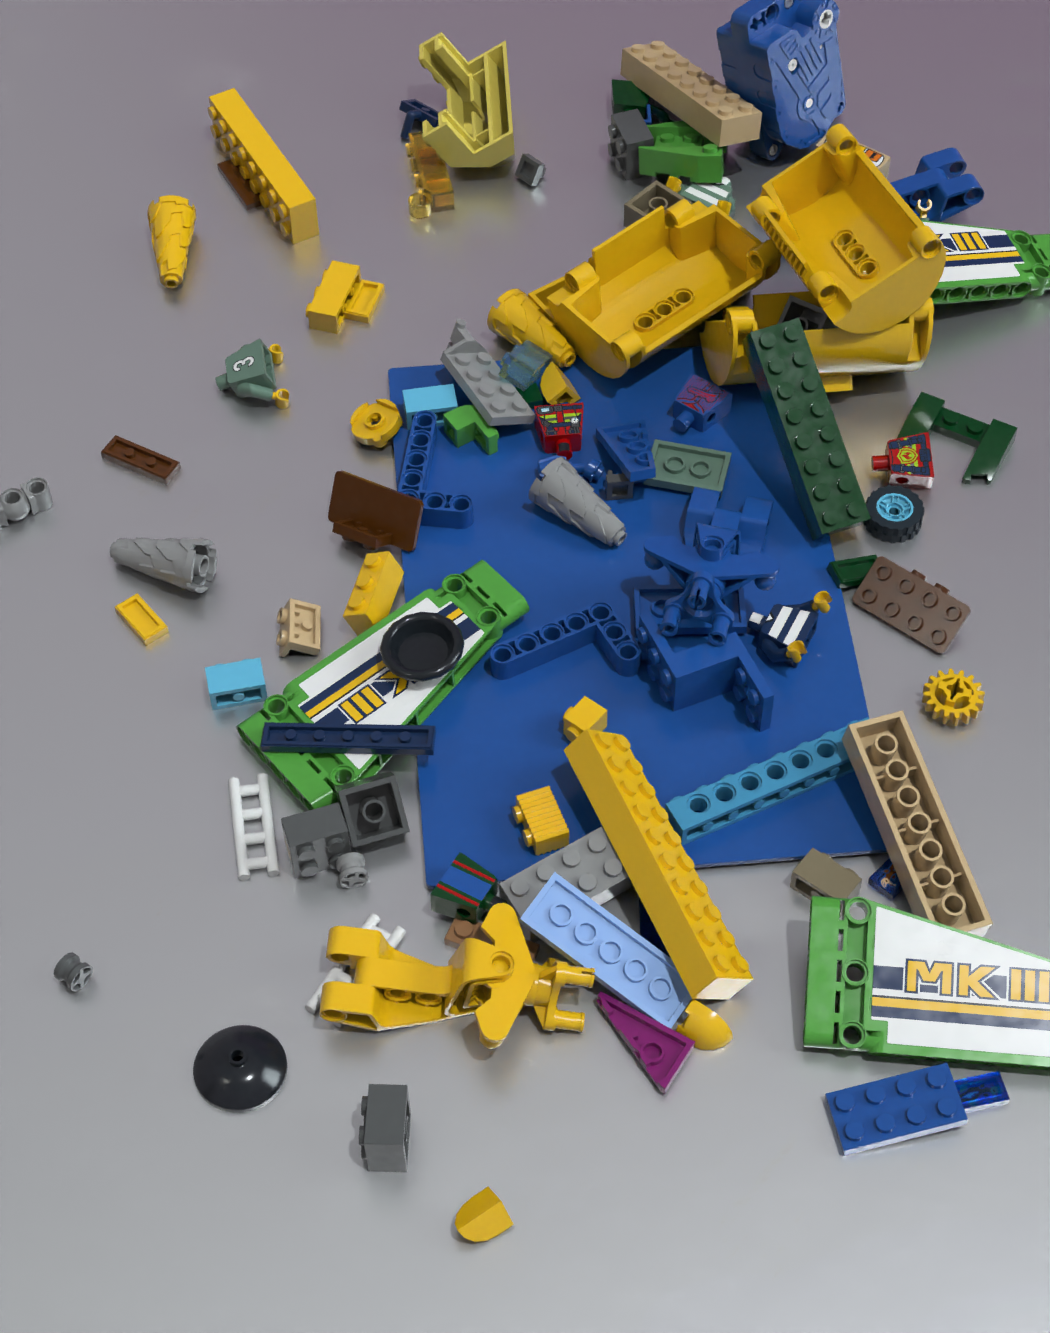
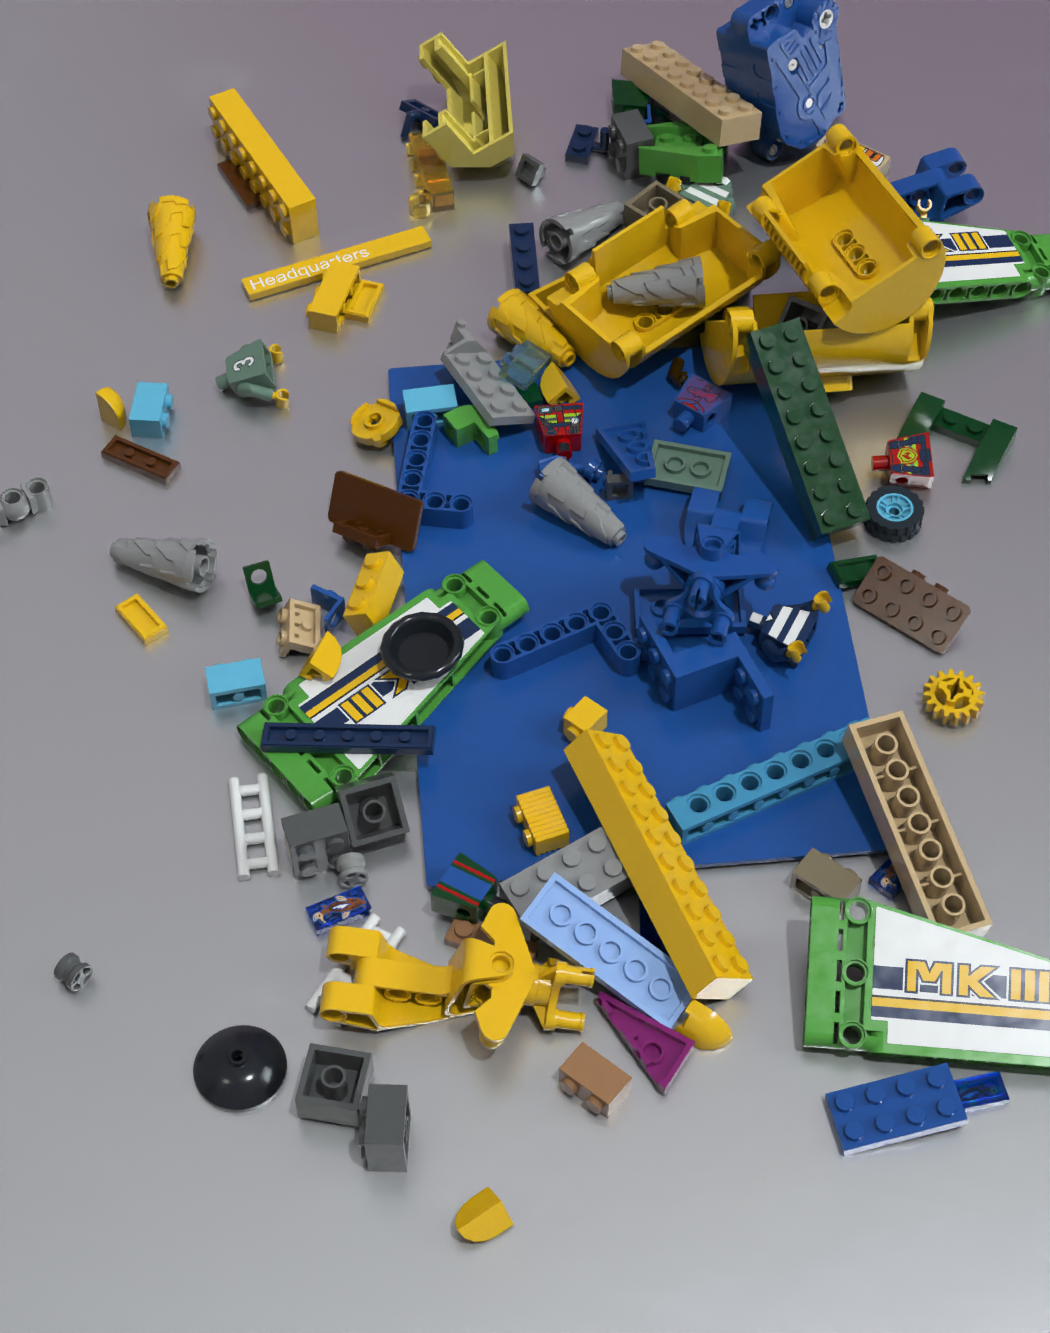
none -> yellow brick [95,387,126,431]
none -> medium azure brick [128,382,174,439]
none -> yellow tile [241,225,432,301]
none -> dark green bracket [242,560,282,608]
none -> dark grey brick [295,1043,374,1127]
none -> yellow brick [298,631,342,682]
none -> tile [305,885,373,936]
none -> blue bracket [310,584,346,634]
none -> dark blue brick [509,223,540,296]
none -> light grey cone [539,201,624,265]
none -> medium nougat brick [559,1042,632,1118]
none -> dark blue plate [565,124,610,165]
none -> light grey cone [606,256,705,308]
none -> dark brown arm [668,357,689,388]

